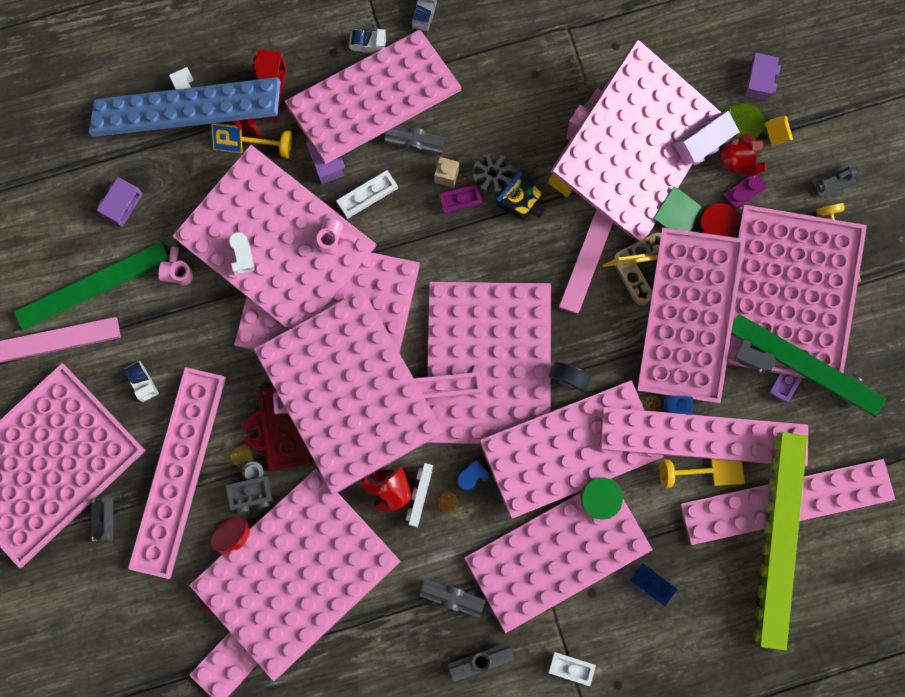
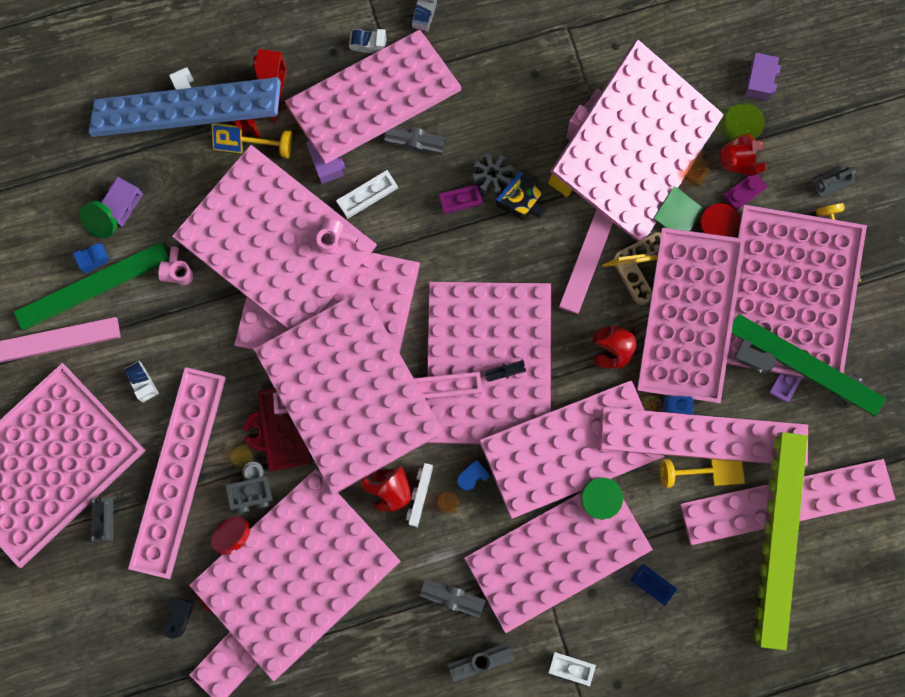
white leg [230,233,255,275] -> none
tan brick [434,157,460,188] -> none
black wheel [549,361,591,392] -> none
brick [674,111,739,165] -> none
yellow tile [764,116,793,146] -> none
none -> blue leg [73,244,109,274]
none -> green tile [79,201,117,238]
none -> black leg [163,596,195,639]
none -> black axle [484,359,526,382]
none -> red piece [593,326,636,369]
none -> clear orange plate [682,150,714,187]

